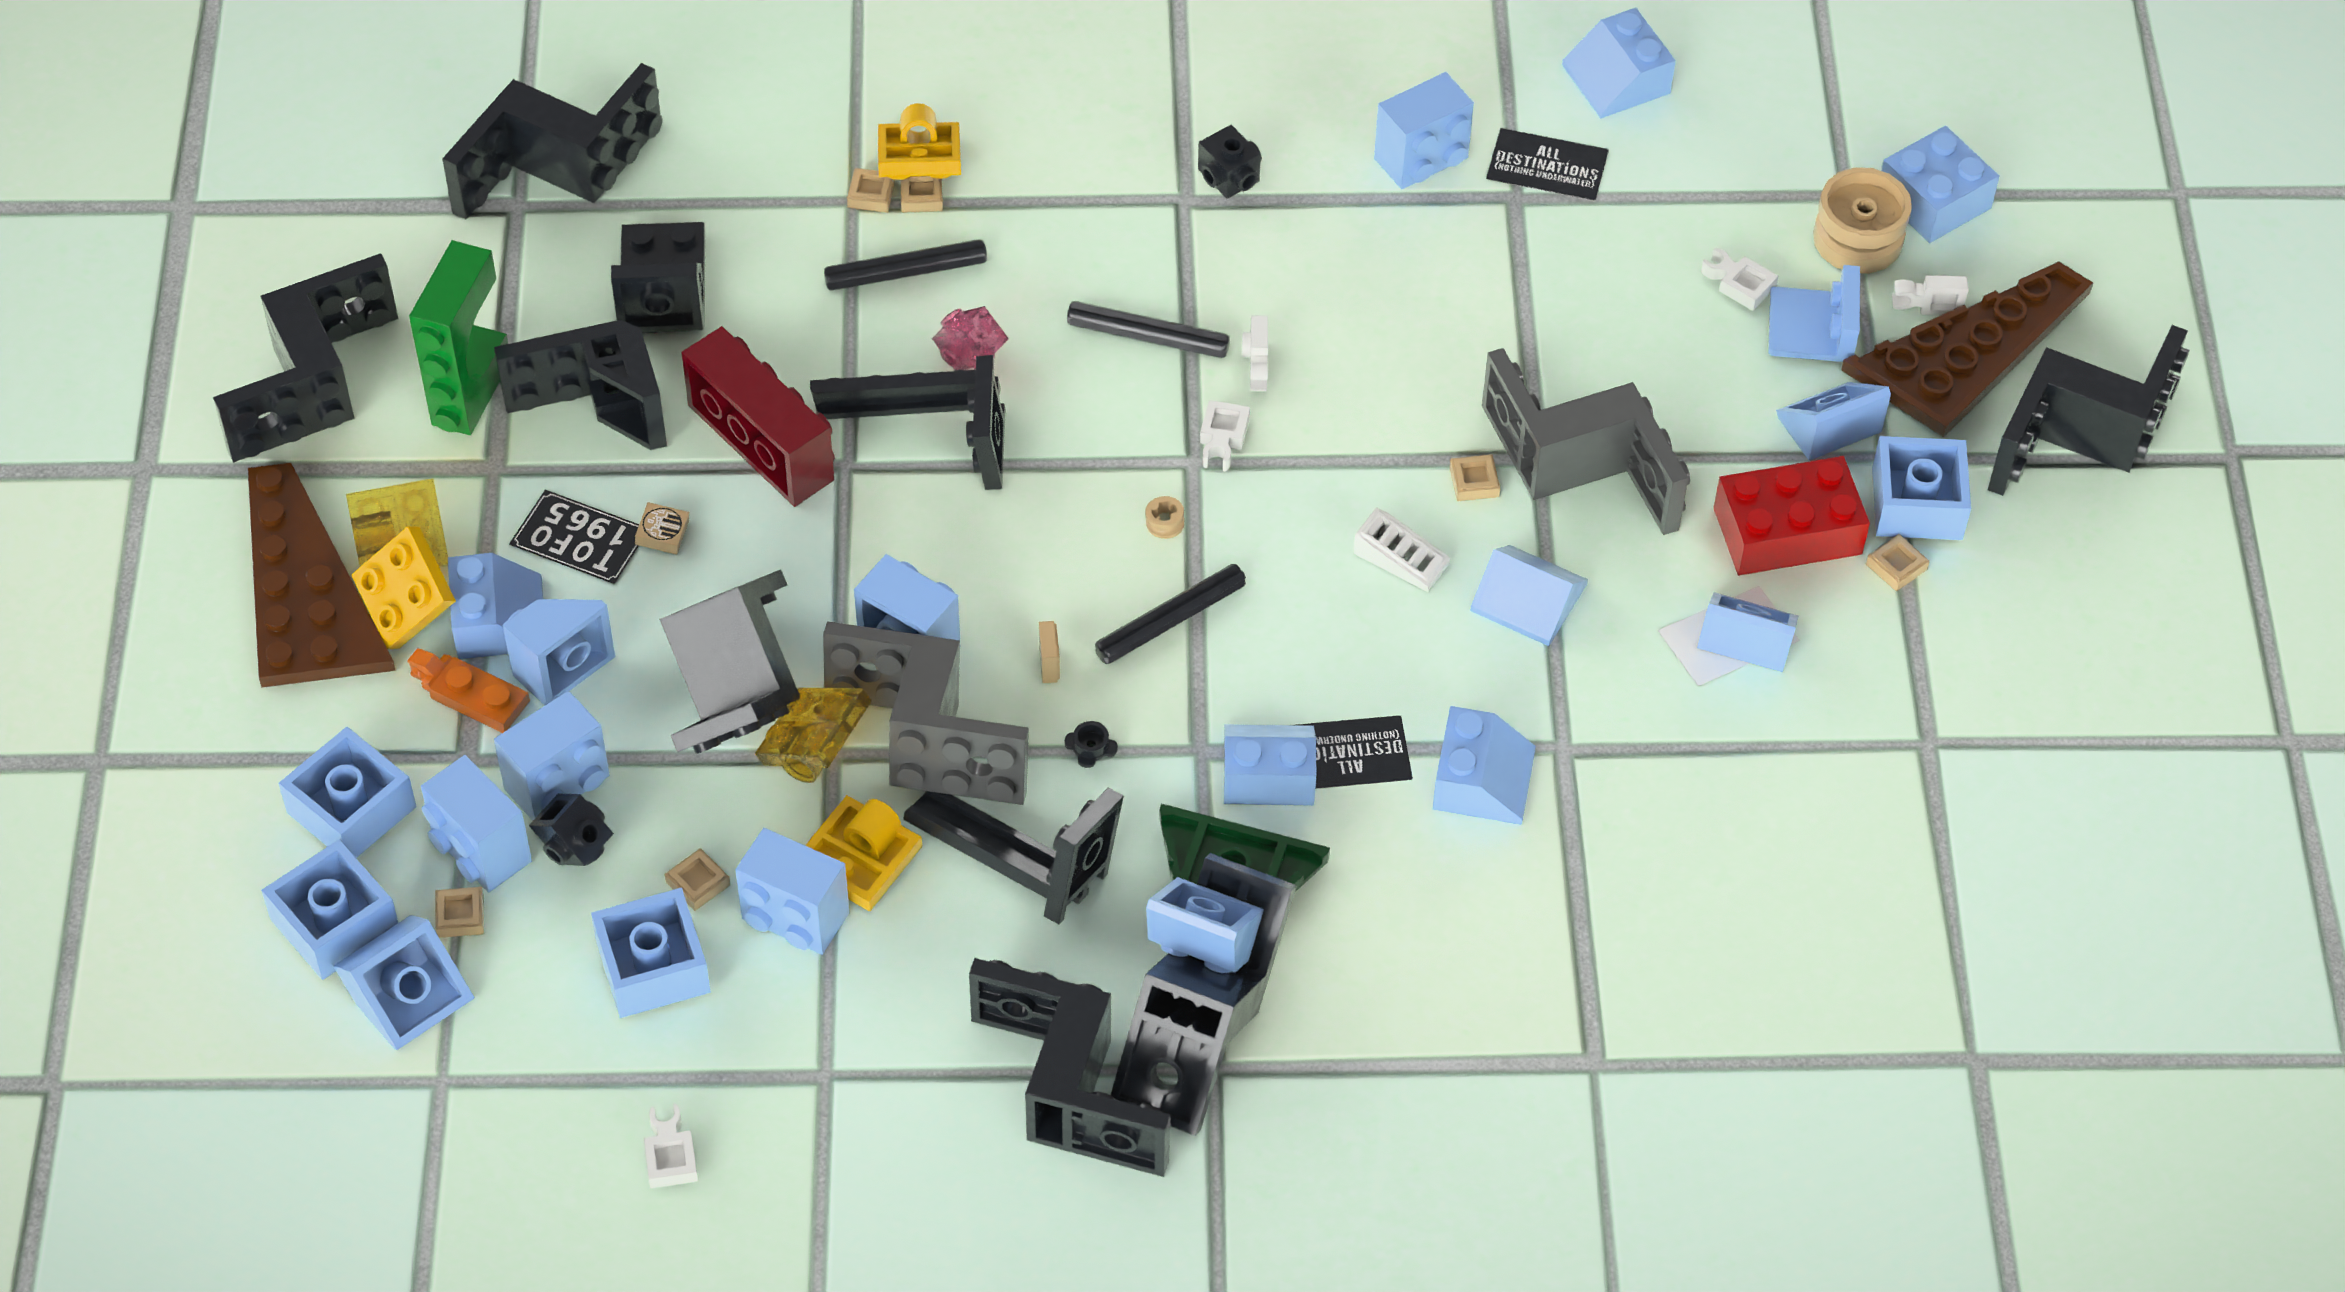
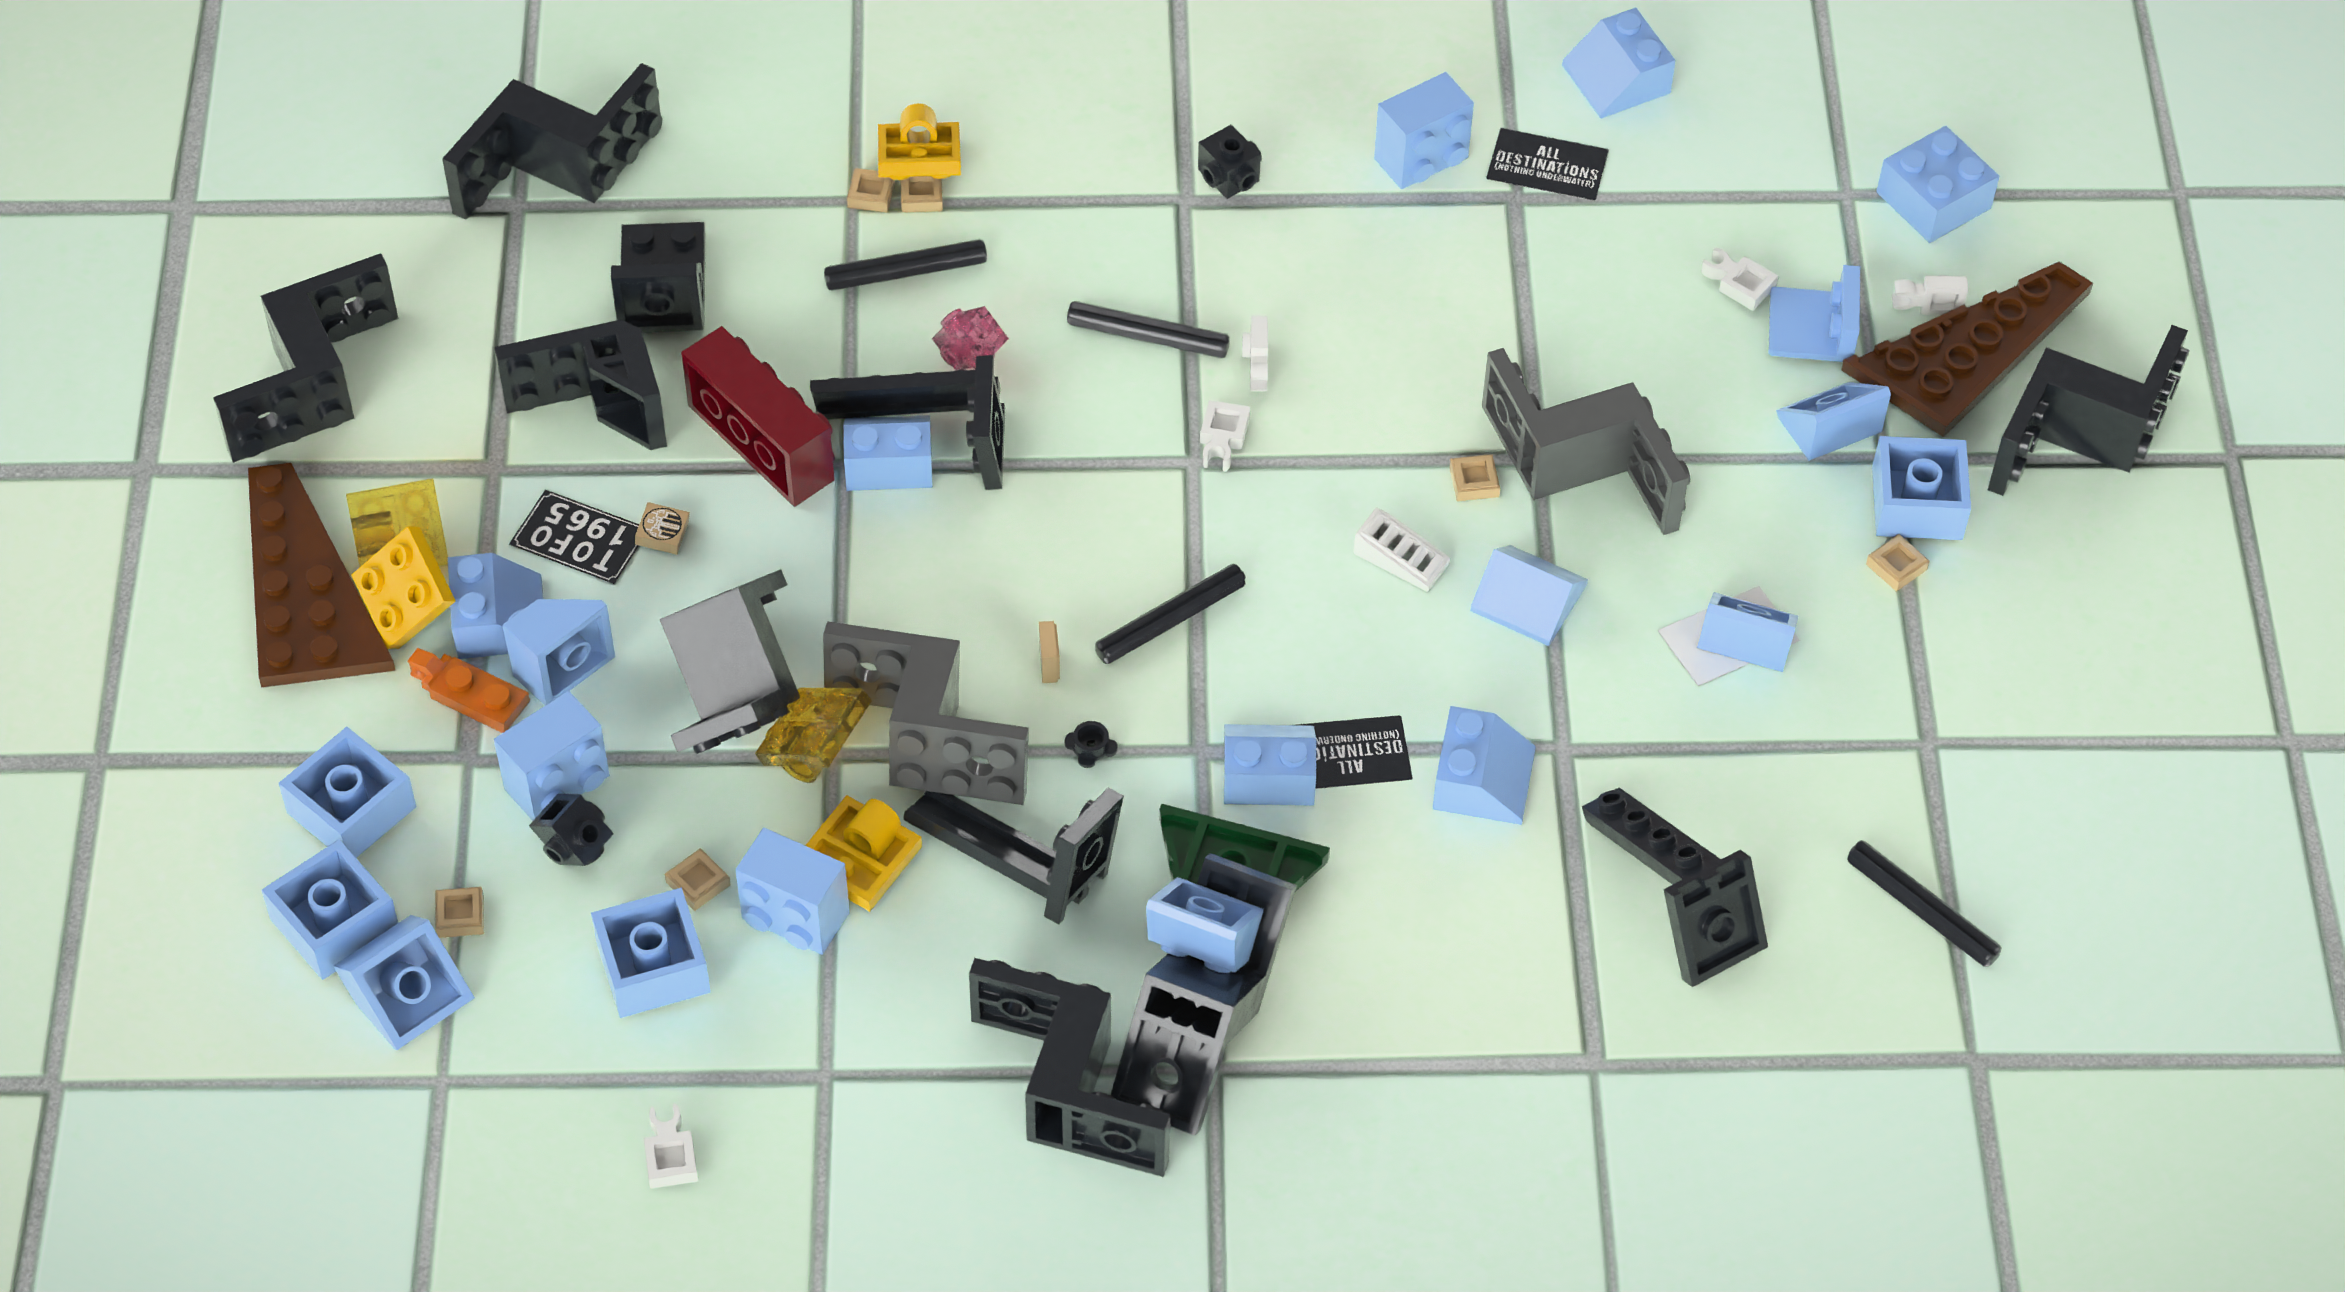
green arch [409,240,508,436] -> none
light blue brick [421,755,532,893] -> none
light blue brick [854,554,961,647] -> none
tan bush [1145,496,1184,539] -> none
red piece [1713,456,1870,576] -> none
tan wheel [1813,167,1912,274] -> none
none -> light blue slope [843,415,933,491]
none -> black bracket [1582,787,1768,987]
none -> black axle [1847,840,2002,967]

